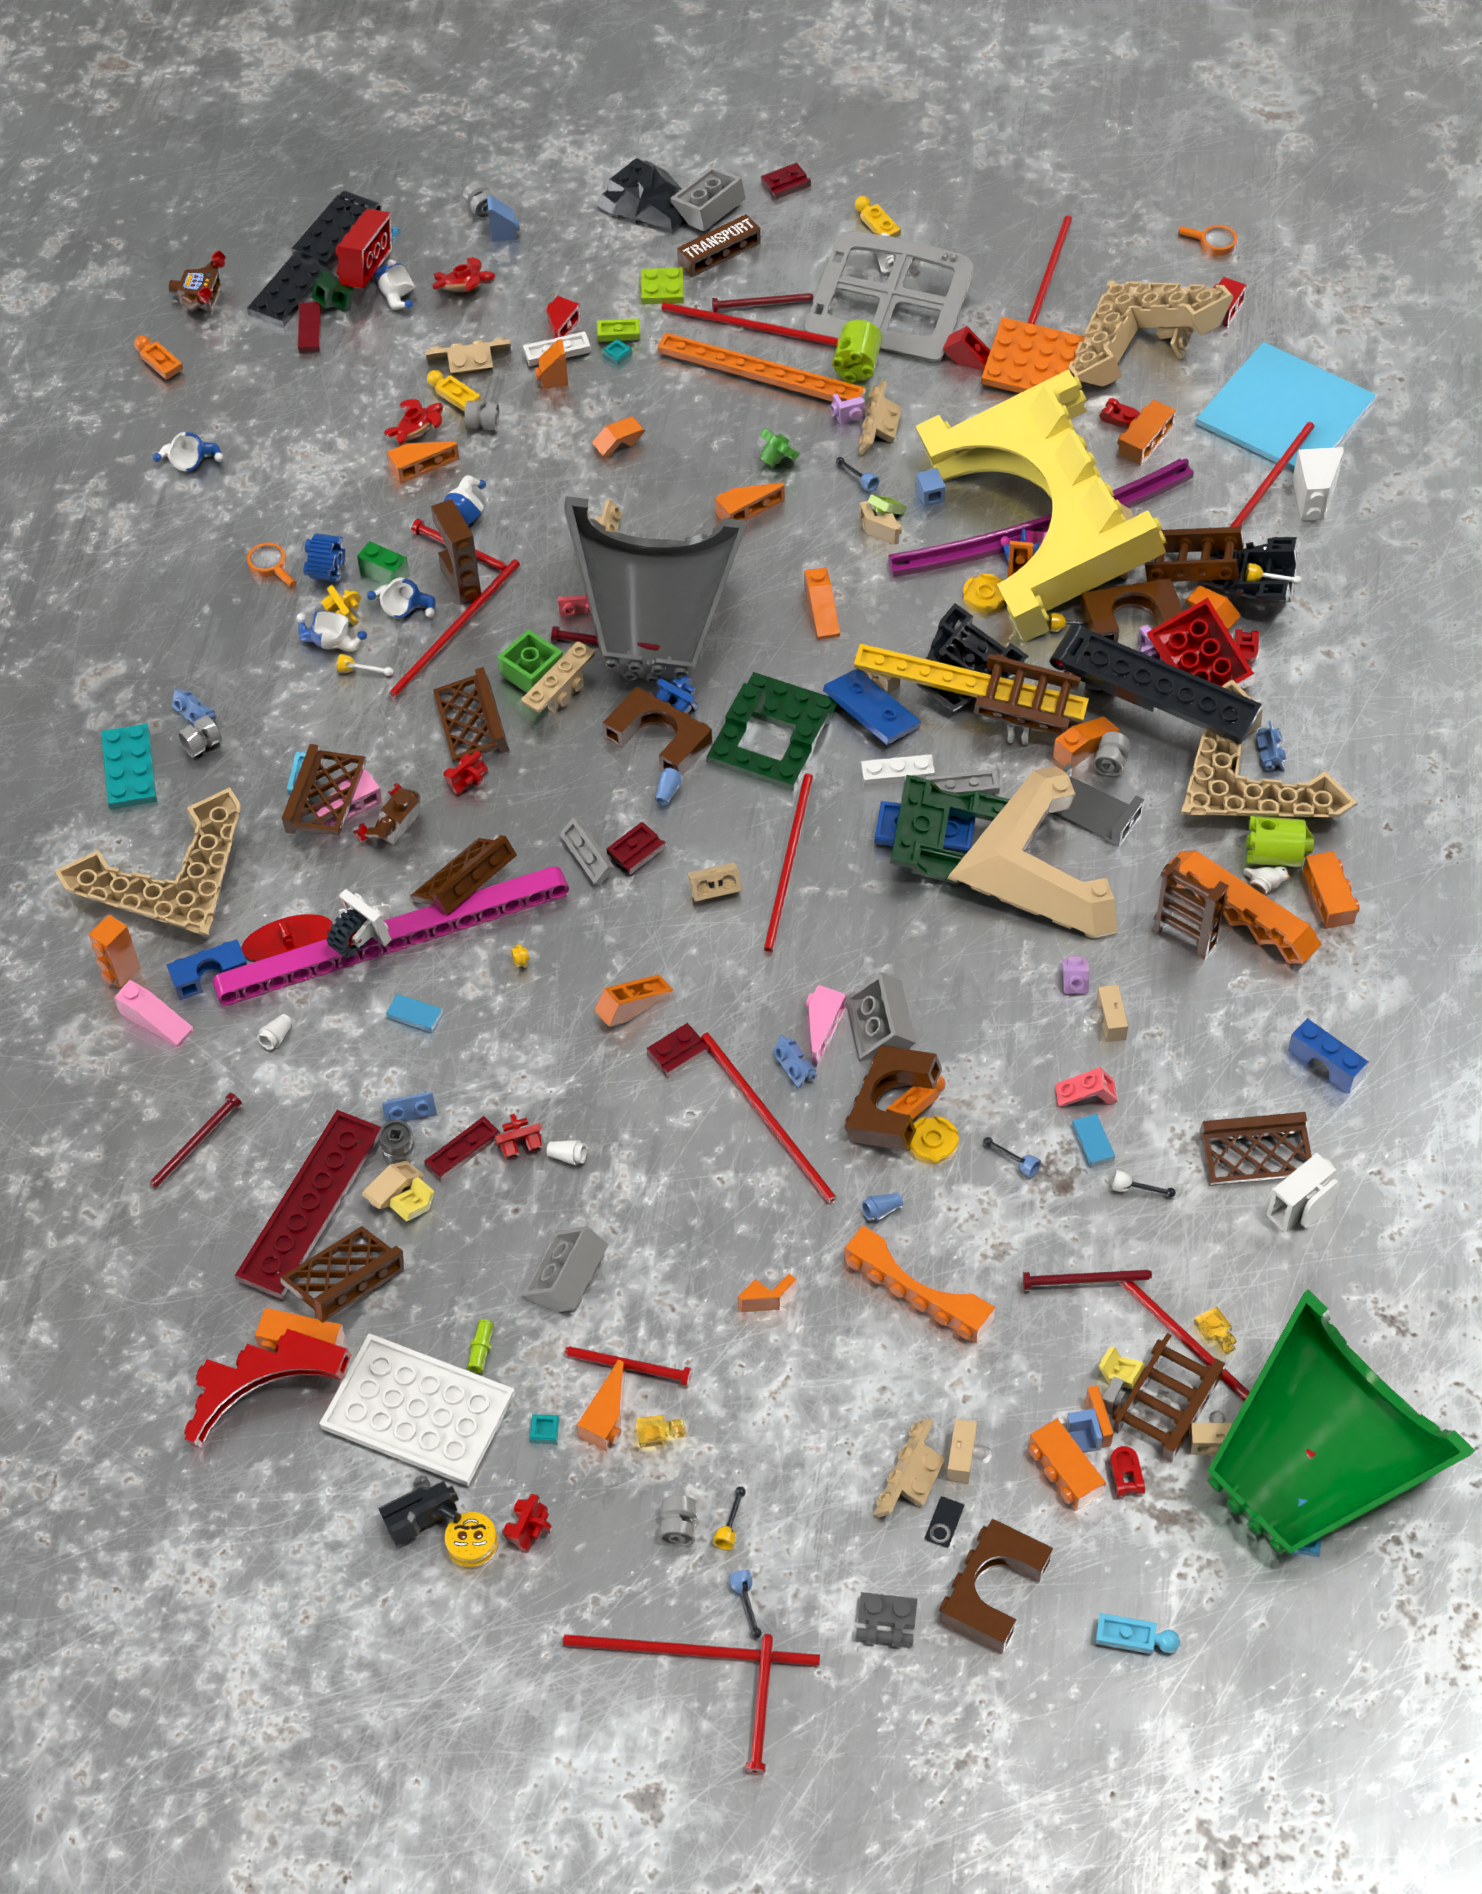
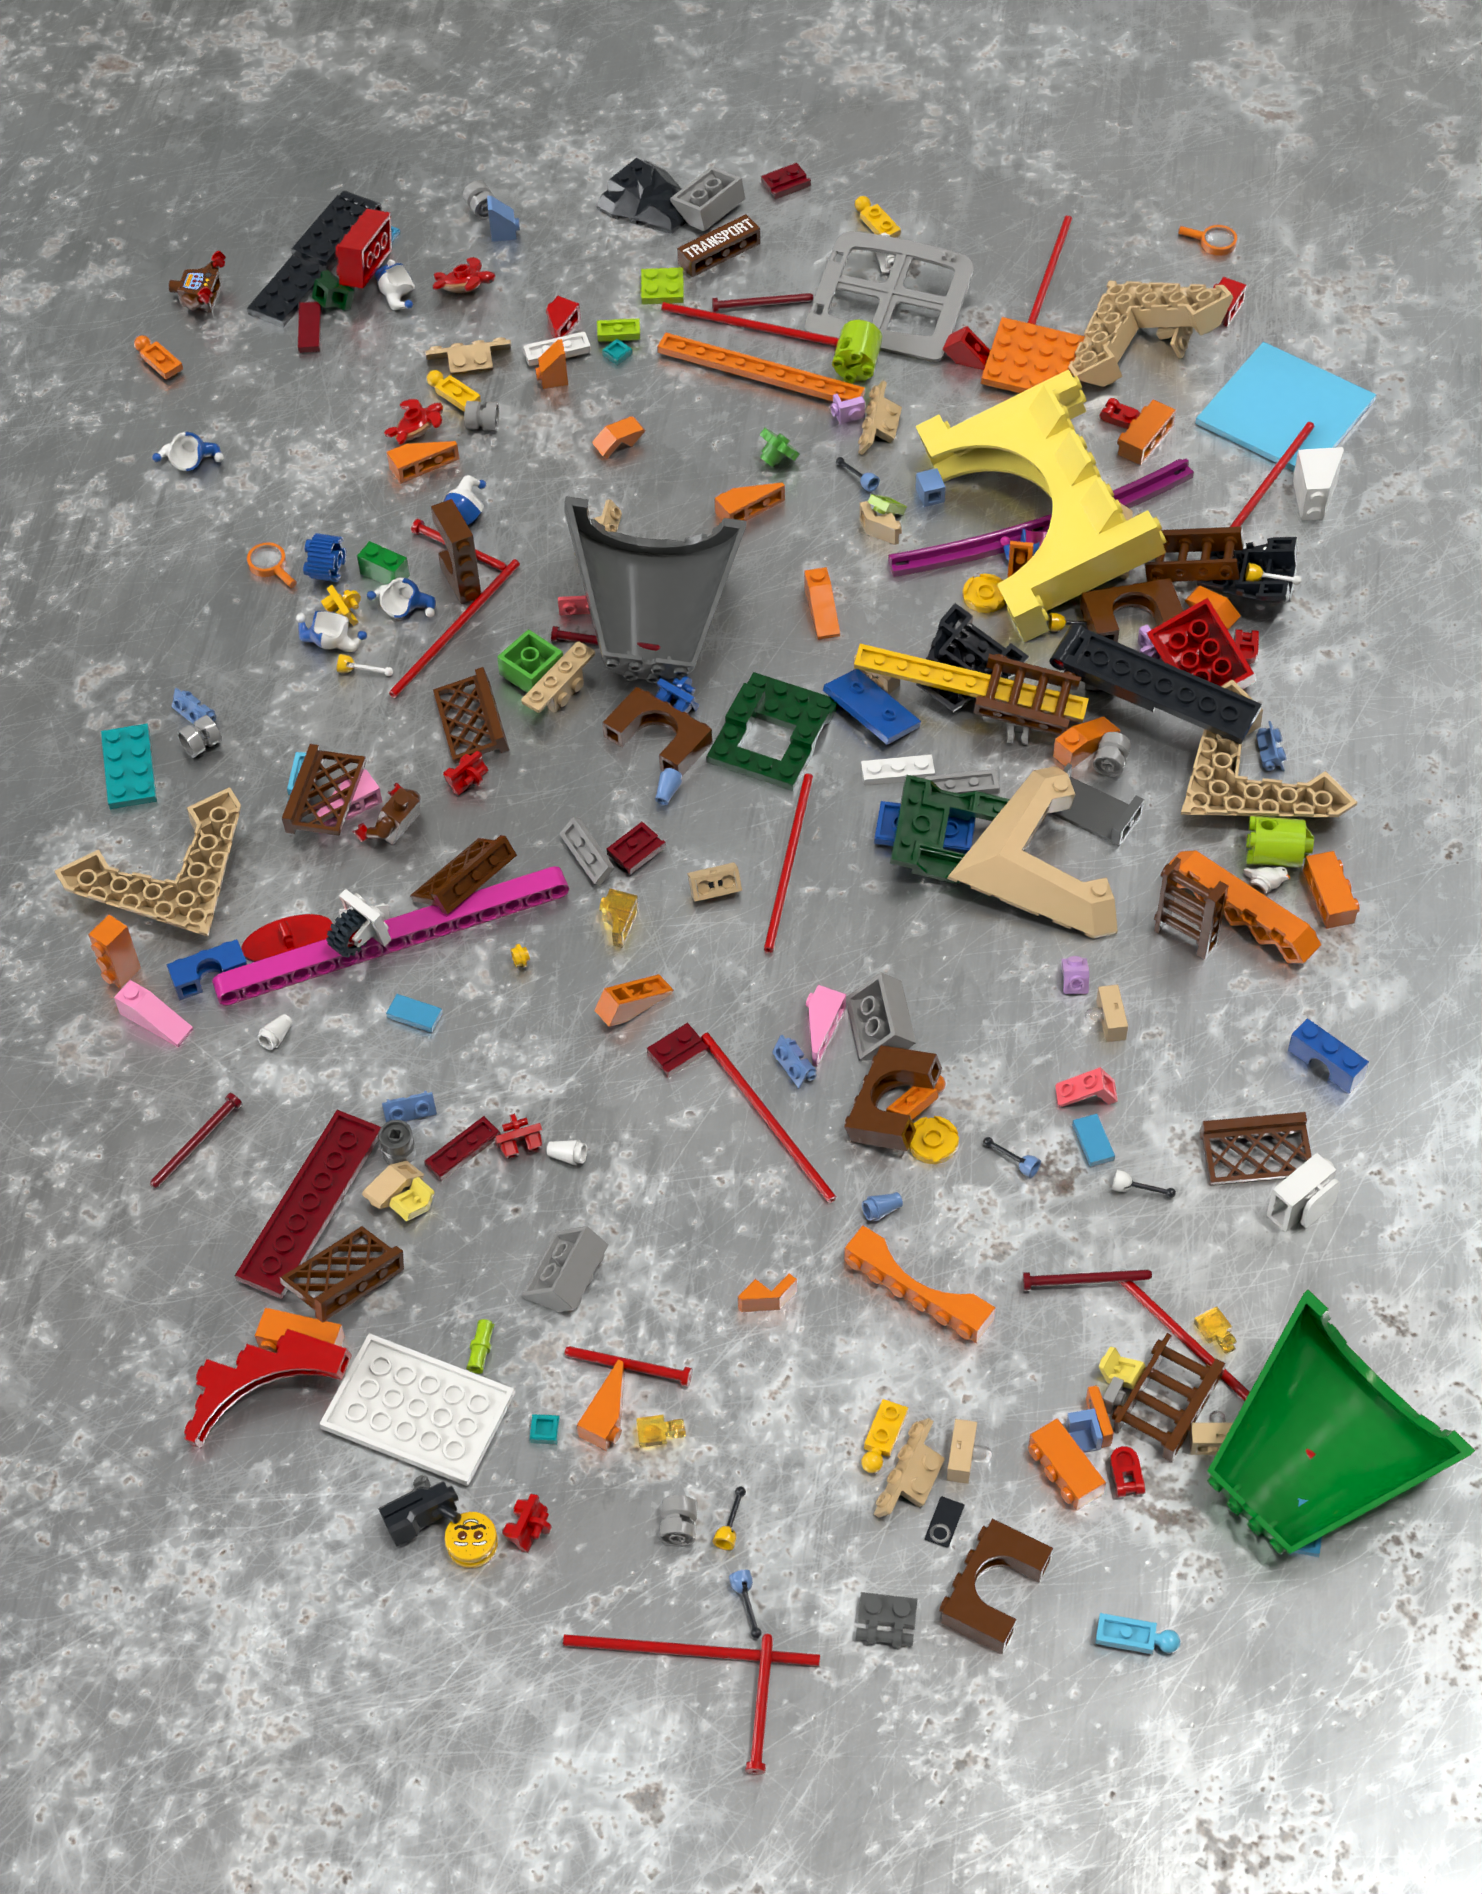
none -> clear yellow arch [599,889,639,948]
none -> yellow plate [861,1399,908,1473]

